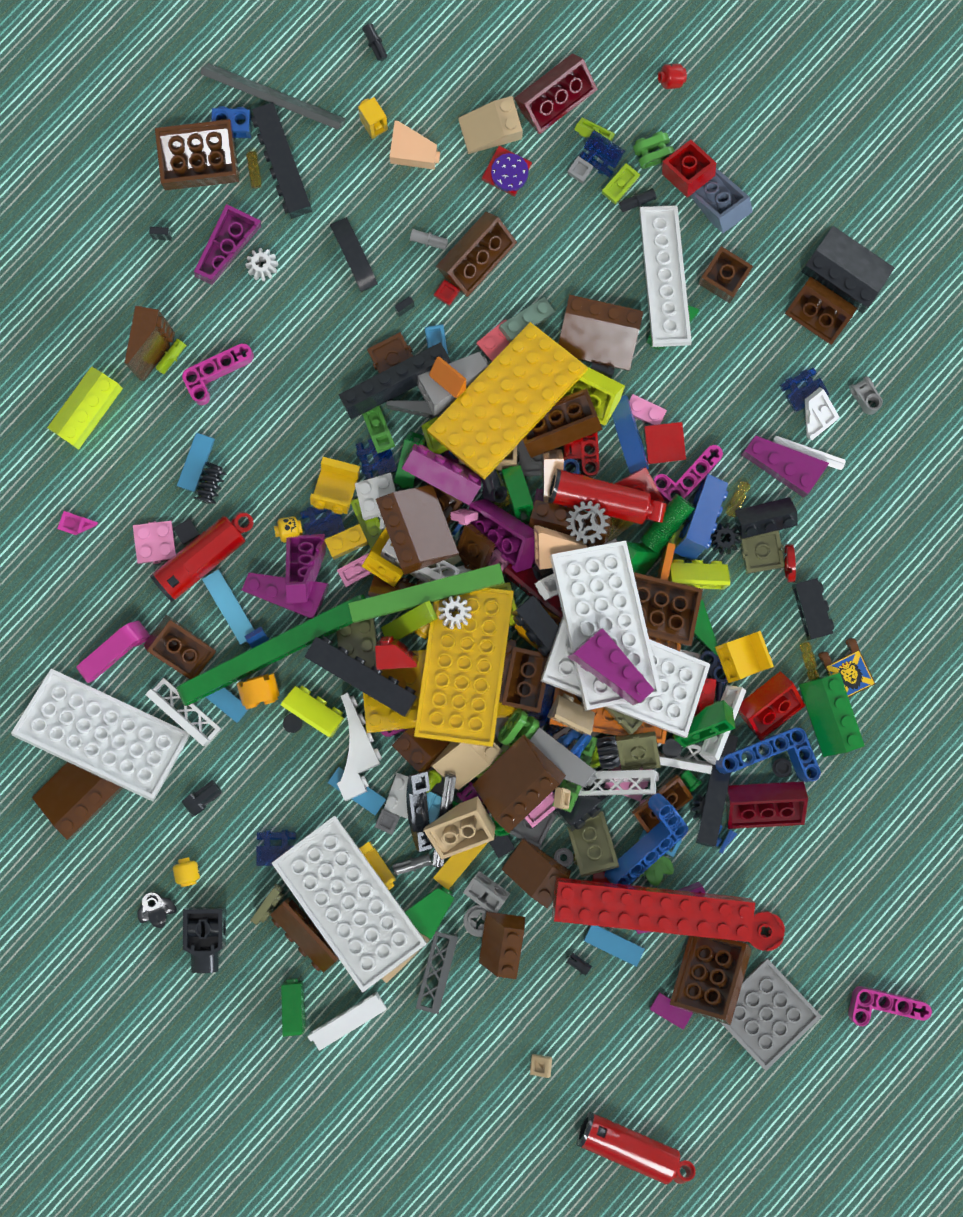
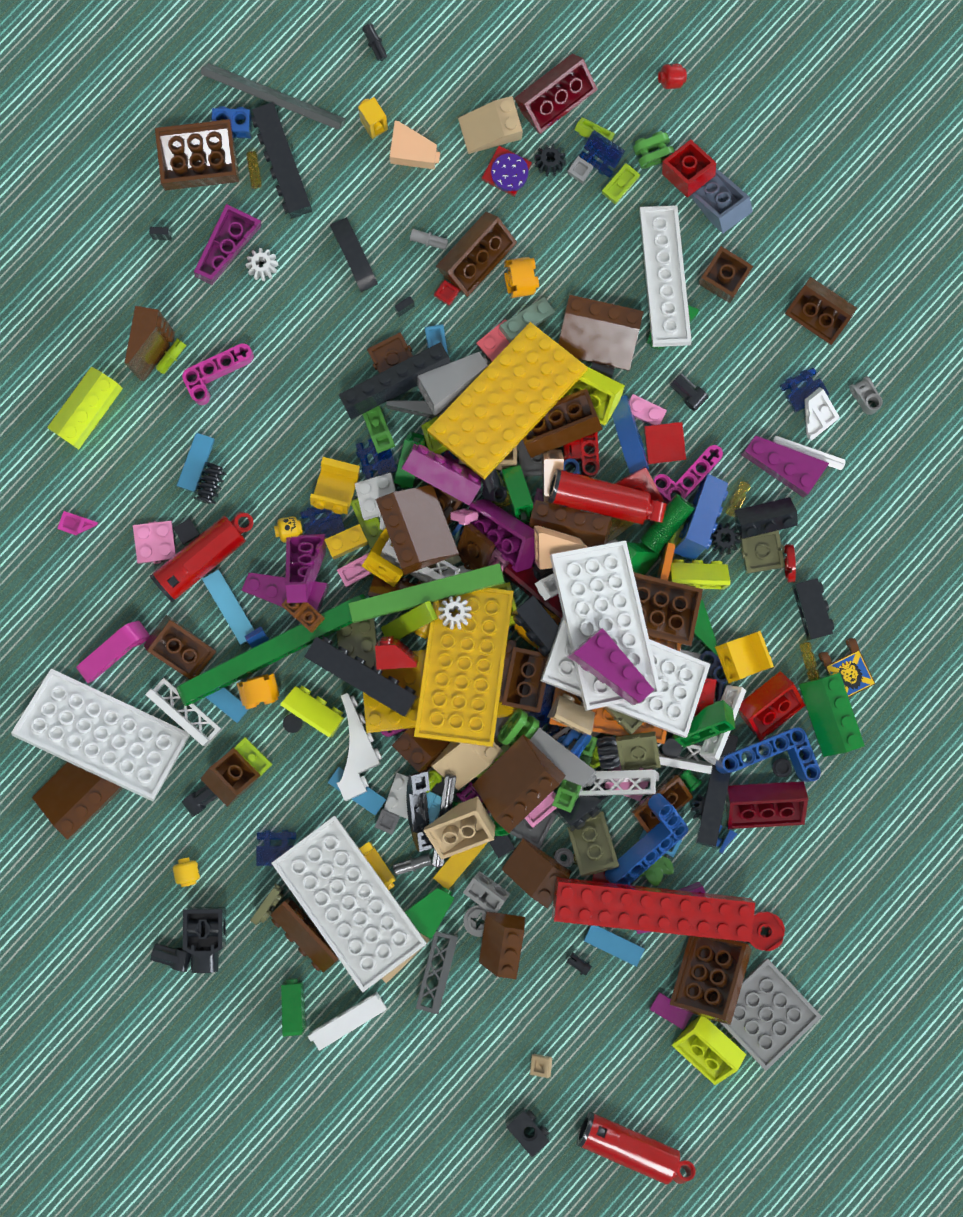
black plate [137,892,177,928] -> none
orange slope [429,356,466,398] -> none
tan tile [553,787,571,810] -> none
light grey gear [566,501,610,544] -> none
black axle [619,188,656,212] -> none
black slope [801,226,895,314] -> none
dark pink beam [848,986,932,1026] -> none
none -> black piece [150,943,191,972]
none -> reddish brown brick [201,748,261,807]
none -> lime plate [235,737,273,778]
none -> dark orange slope [281,599,325,633]
none -> light orange brick [504,257,539,298]
none -> black brick [506,1107,550,1157]
none -> black gear [534,143,566,177]
none -> black piece [670,373,709,411]
none -> neon yellow slope [672,1016,746,1085]

